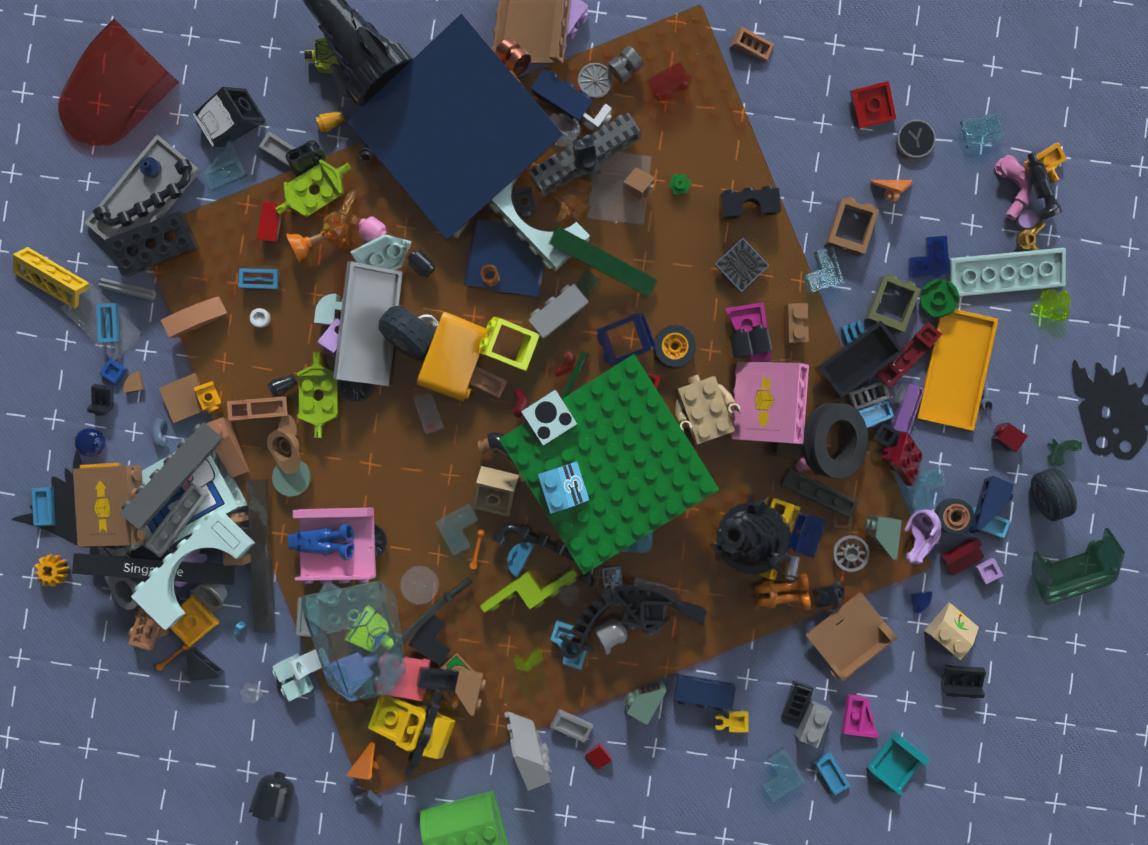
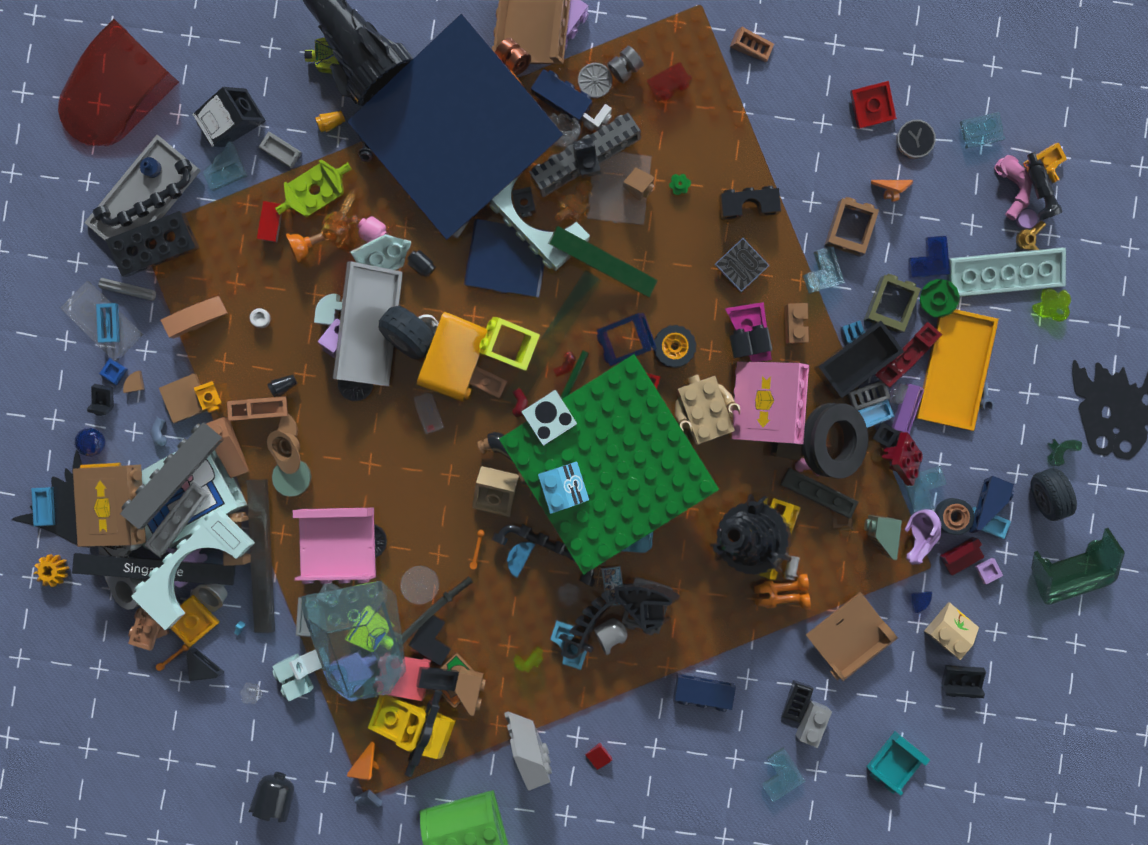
yellow fence [13,247,89,309] -> none
dark azure tile [238,268,279,290] -> none
black piece [285,140,326,175] -> none
blue piece [288,524,354,561] -> none
lime plate [297,352,338,438] -> none
clear light blue plate [435,503,479,556] -> none
clear orange piece [480,264,500,286] -> none
lime bracket [480,568,577,613] -> none
light grey brick [529,284,589,340] -> none
light grey tile [550,709,593,743] -> none
sand green slope [624,681,667,725] -> none
black slope [670,600,707,625] -> none
yellow plate [715,711,749,732] -> none
clear blue window [789,511,826,558] -> none
black bracket [812,581,845,608] -> none
dark azure tile [813,752,851,796] -> none
light grey wheel [832,535,870,572] -> none
dark pink wing [841,694,879,738] -> none
dark red brick [991,423,1028,452] -> none

